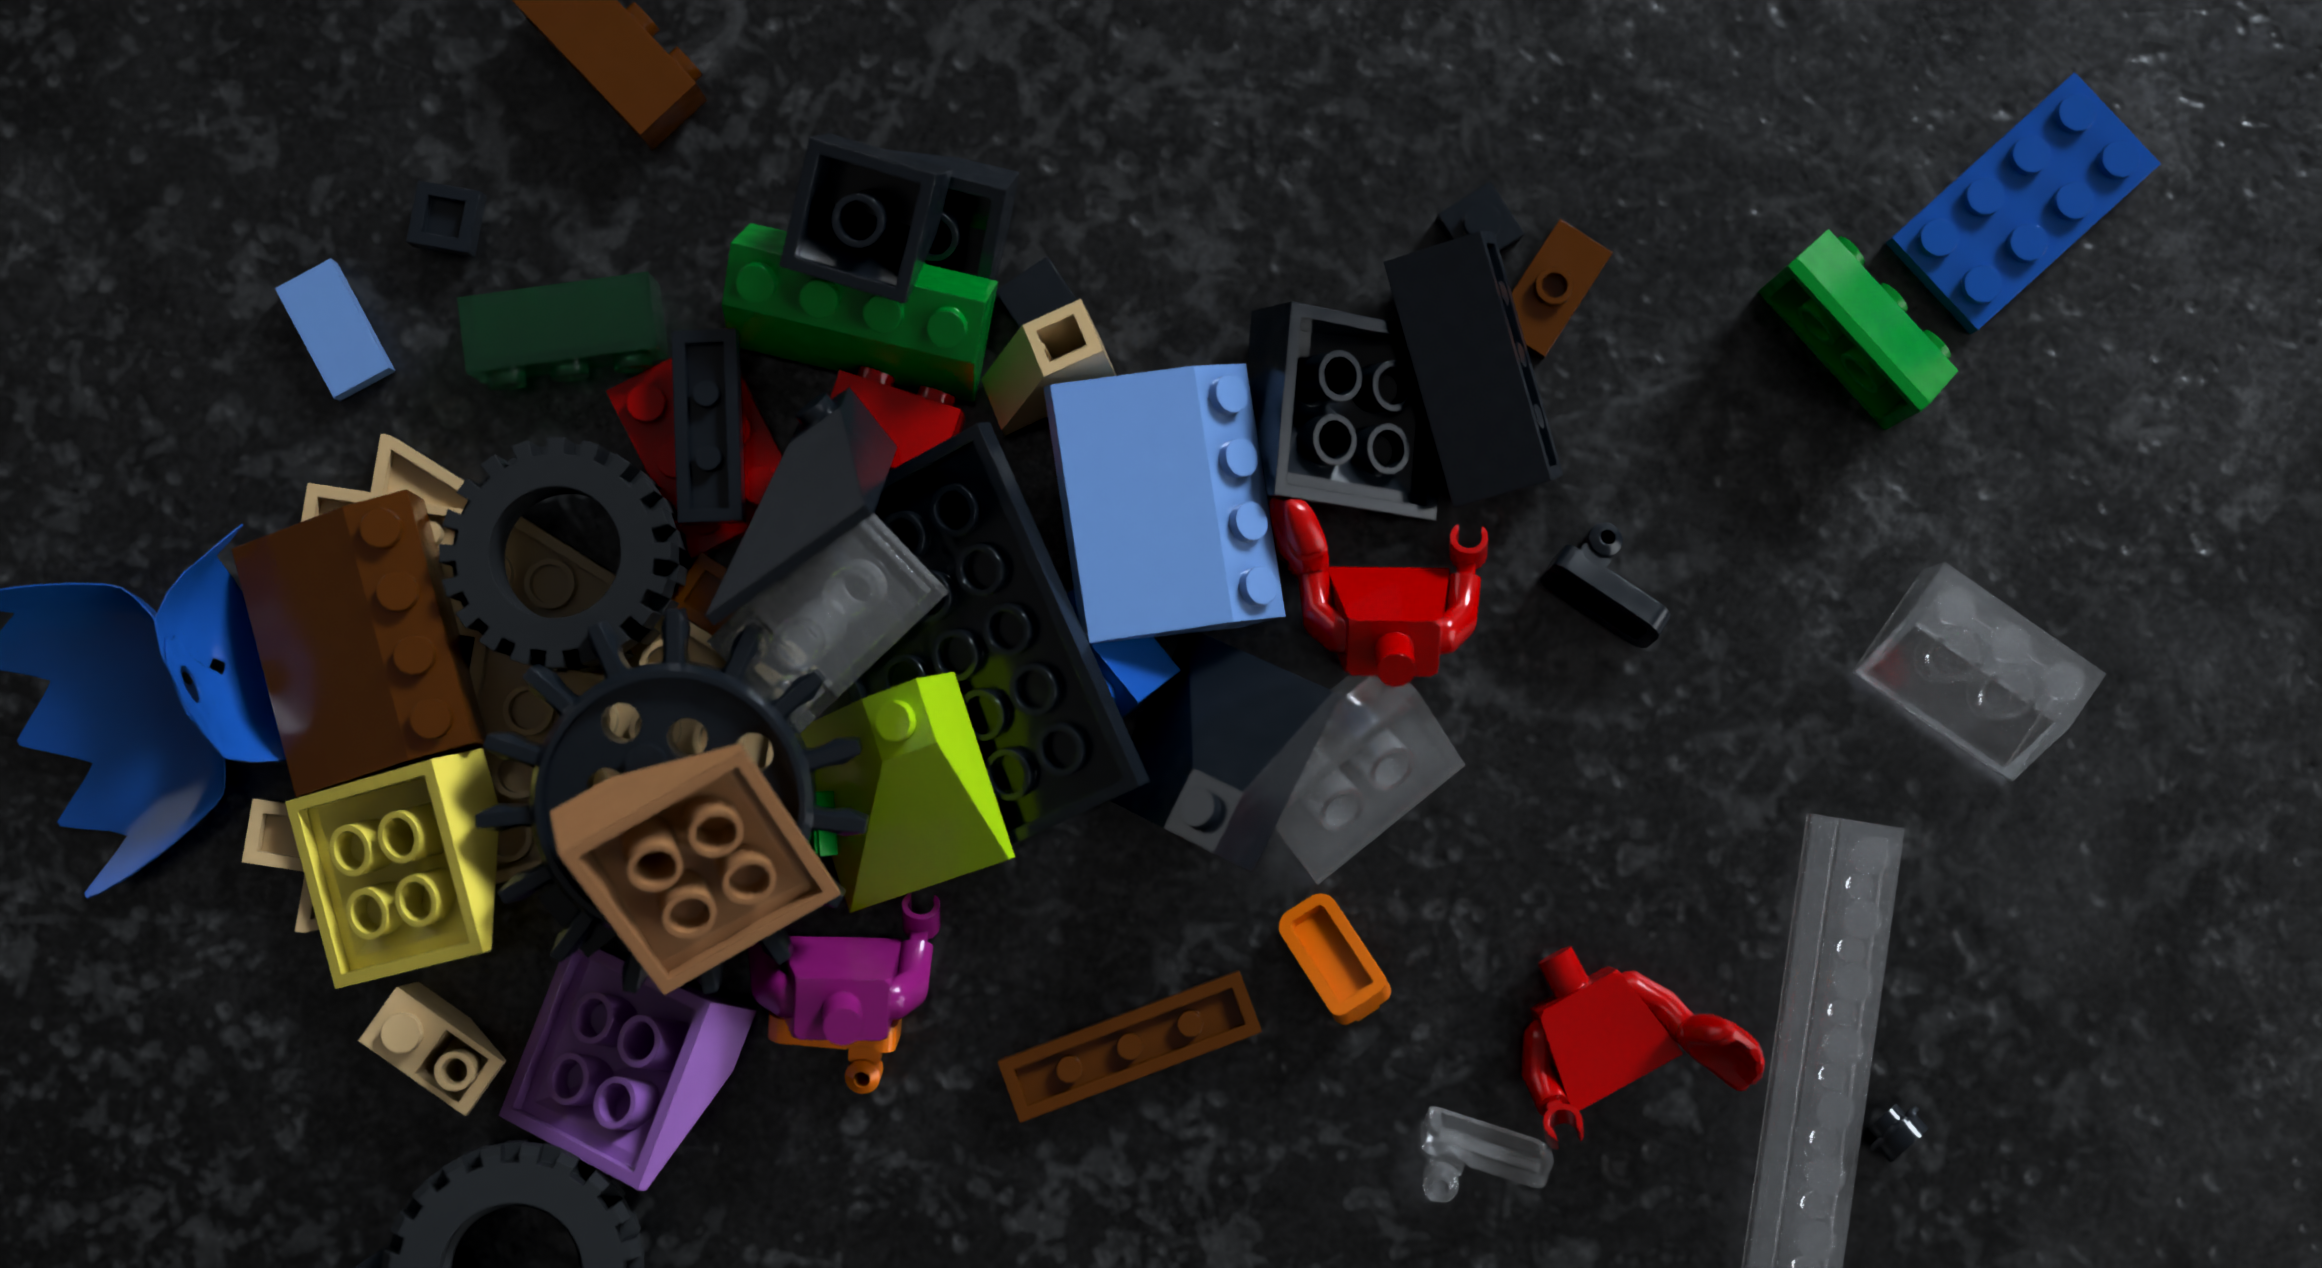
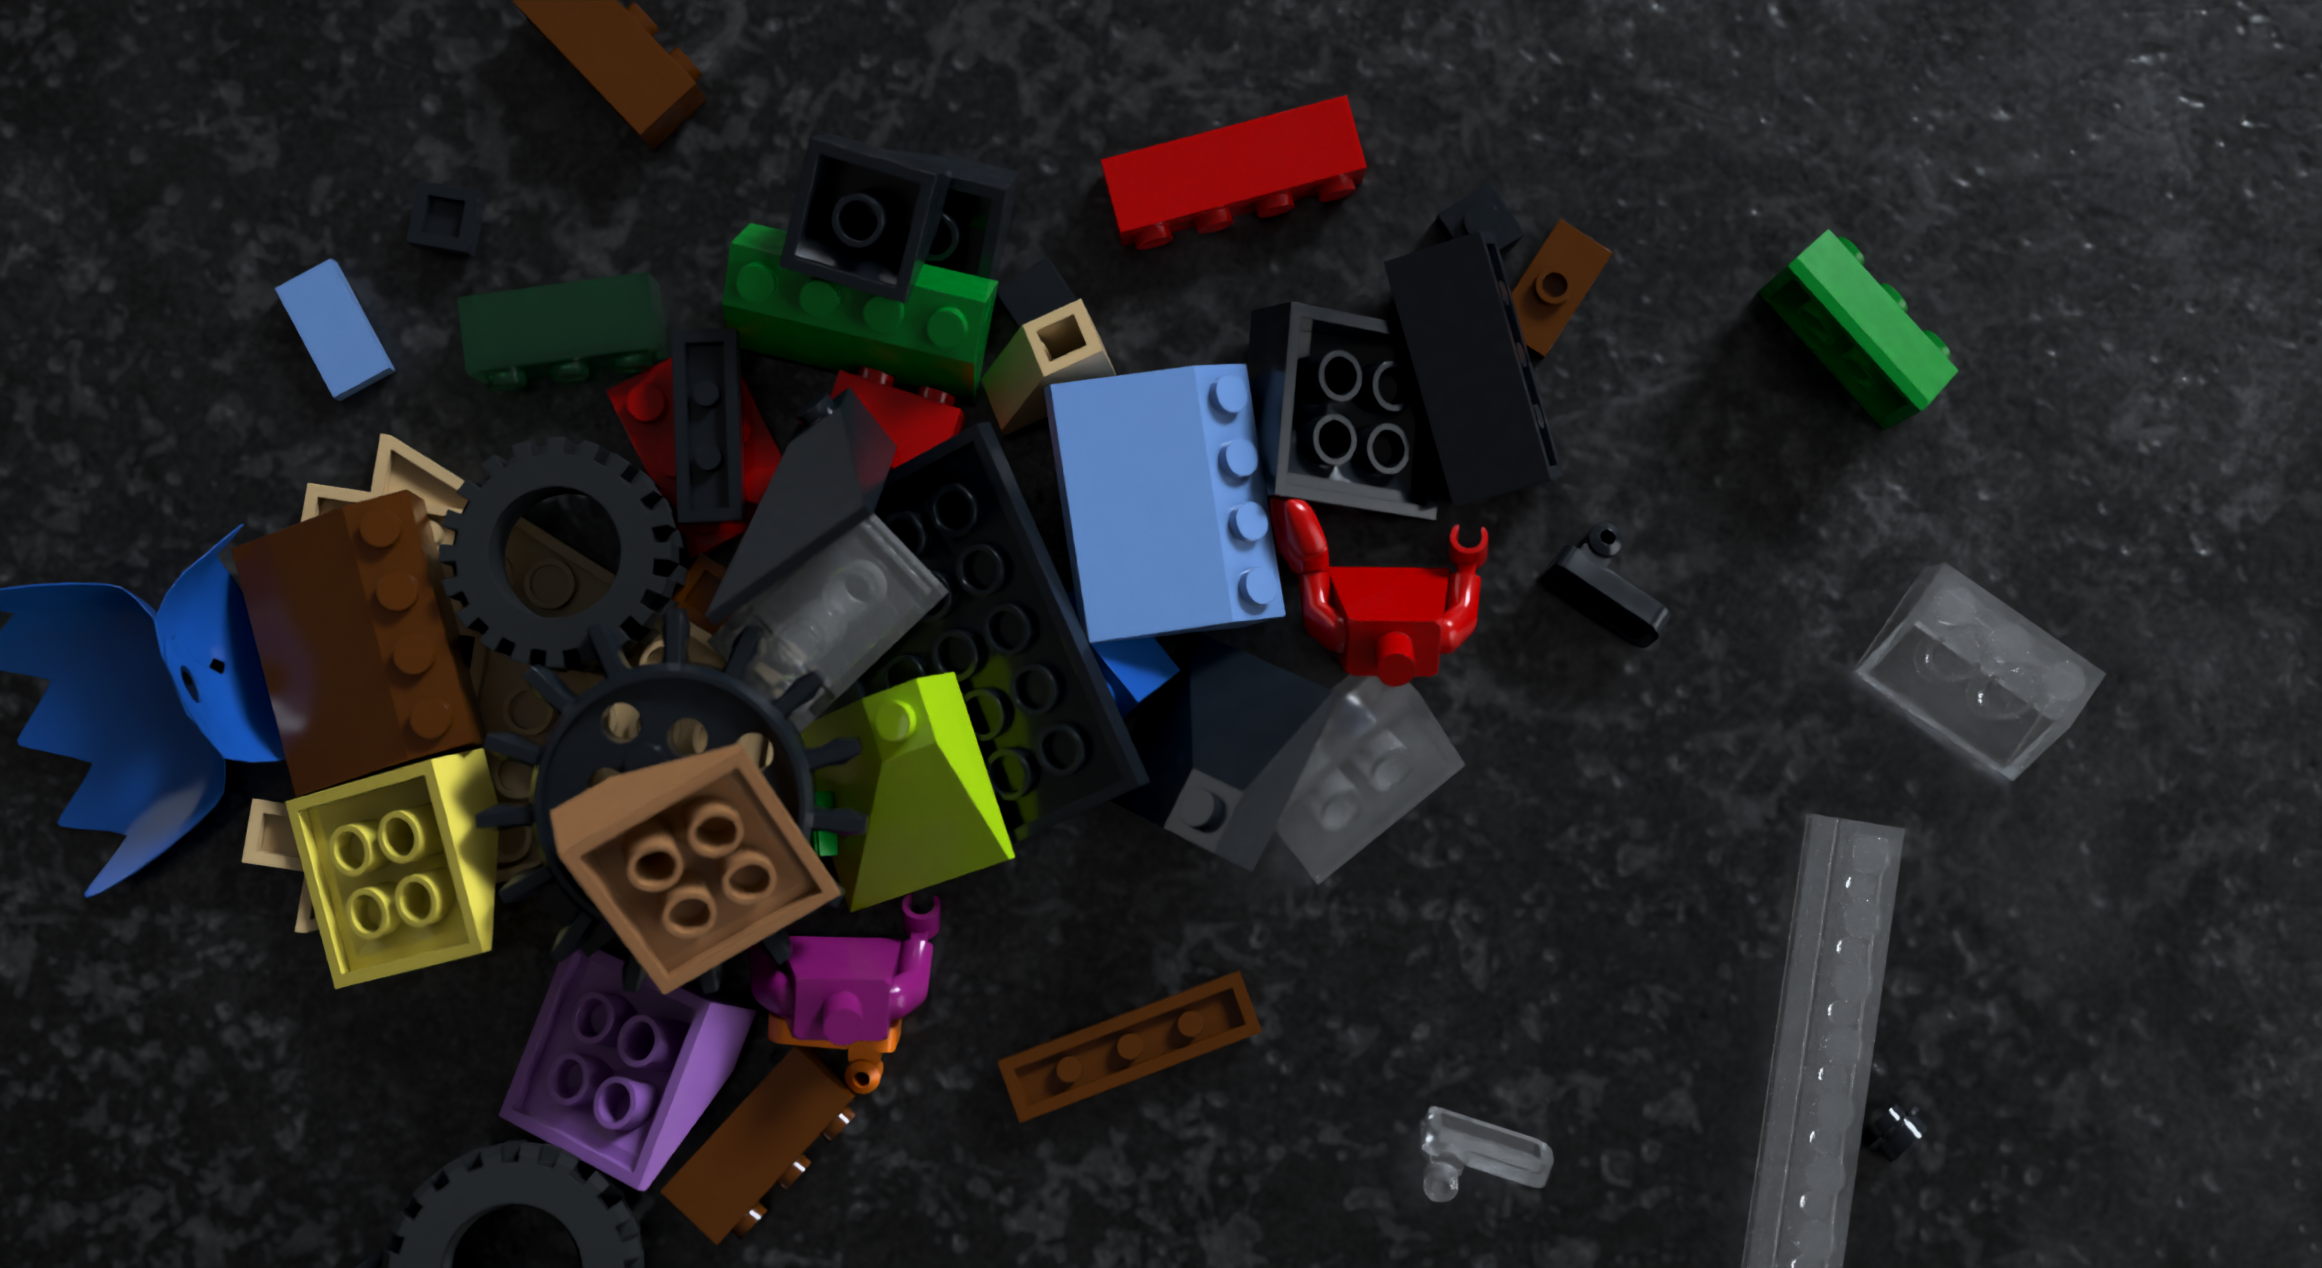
tan slope [358,981,506,1116] -> none
orange piece [1279,893,1391,1025] -> none
red torso [1521,946,1765,1149] -> none
blue plate [1885,72,2161,335] -> none
none -> reddish brown brick [660,1045,859,1245]
none -> red brick [1101,95,1367,250]

